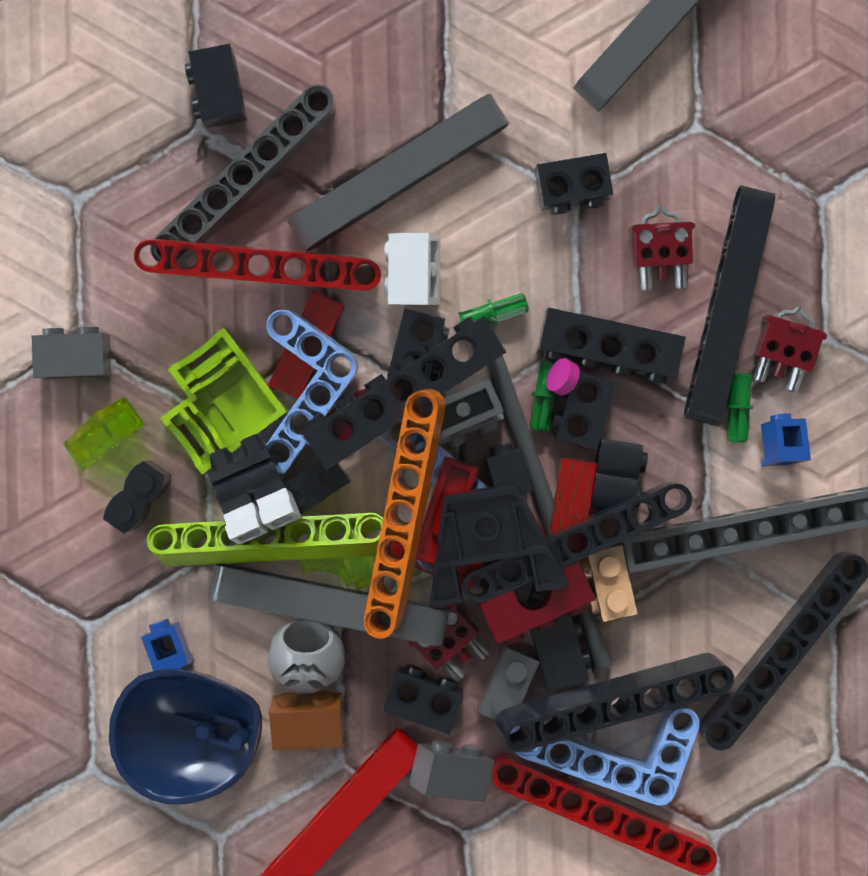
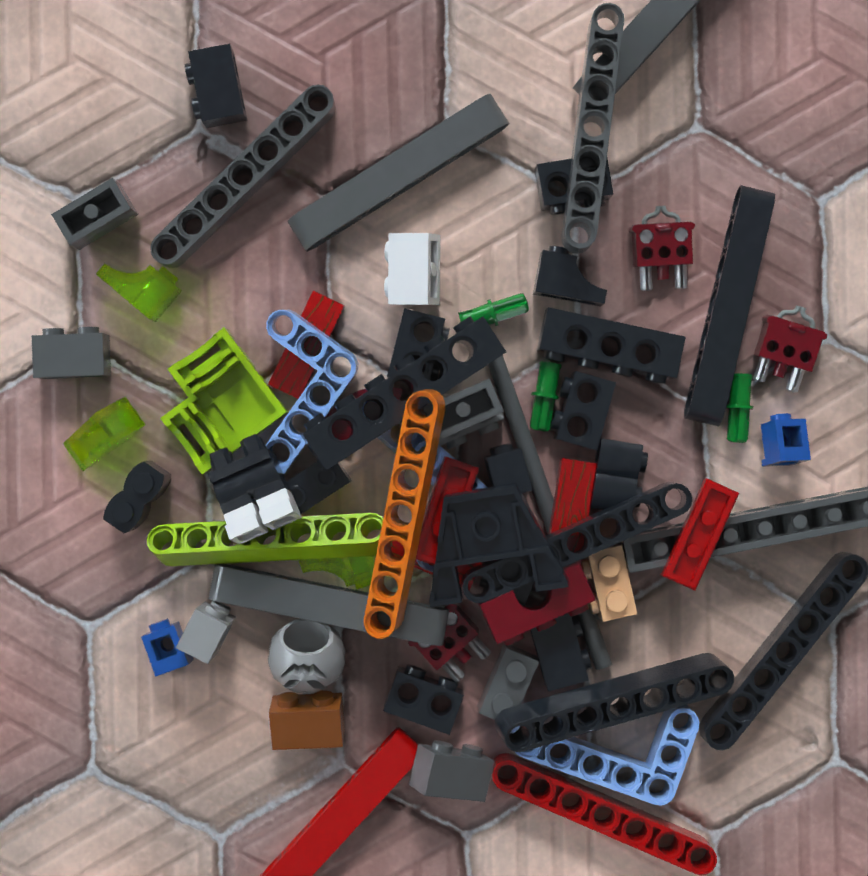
dark blue piece [109,668,262,804] -> none
red beam [134,238,381,291] -> none
dark pink tile [546,358,580,396] -> none
none -> dark grey brick [51,178,139,250]
none -> clear neon green arch [96,263,182,322]
none -> light grey brick [176,600,236,664]
none -> black arch [533,246,607,307]
none -> dark grey beam [562,3,624,254]
none -> red tile [661,478,739,591]

